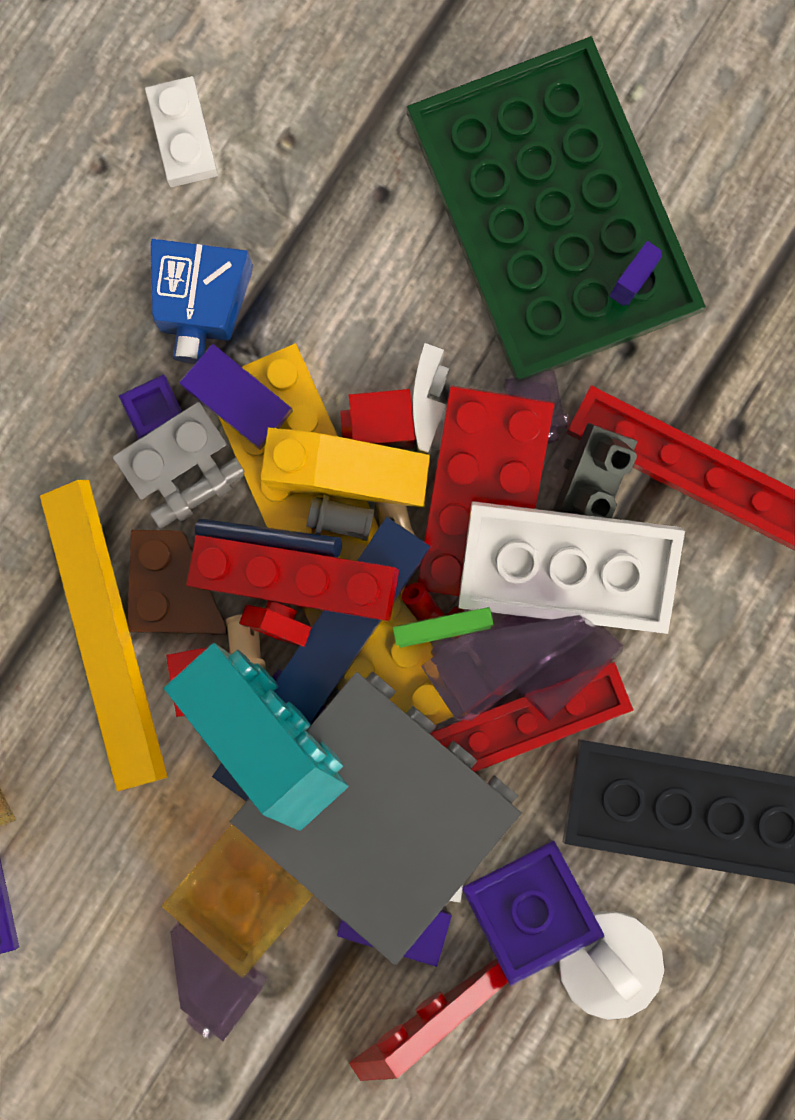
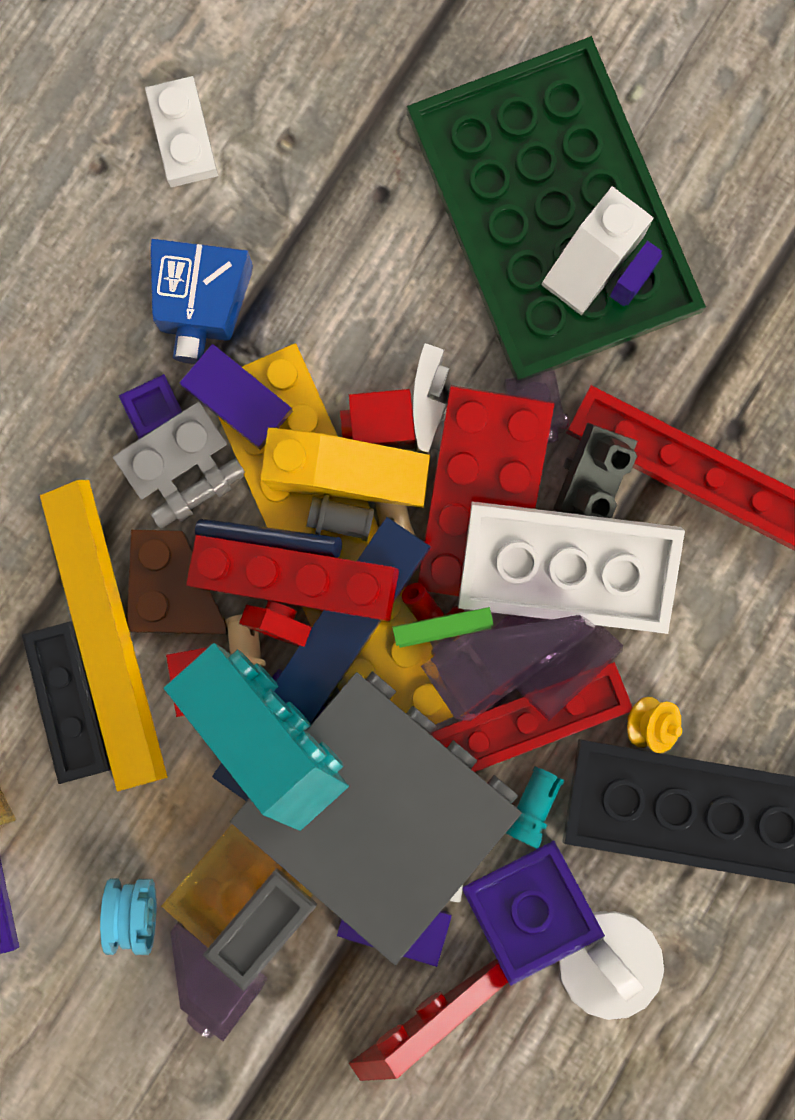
none -> black tile [22,621,111,784]
none -> medium azure wheel [100,878,157,955]
none -> dark grey tile [203,868,318,992]
none -> teal pin [505,766,565,849]
none -> white slope [541,186,654,315]
none -> yellow wheel [627,697,682,753]

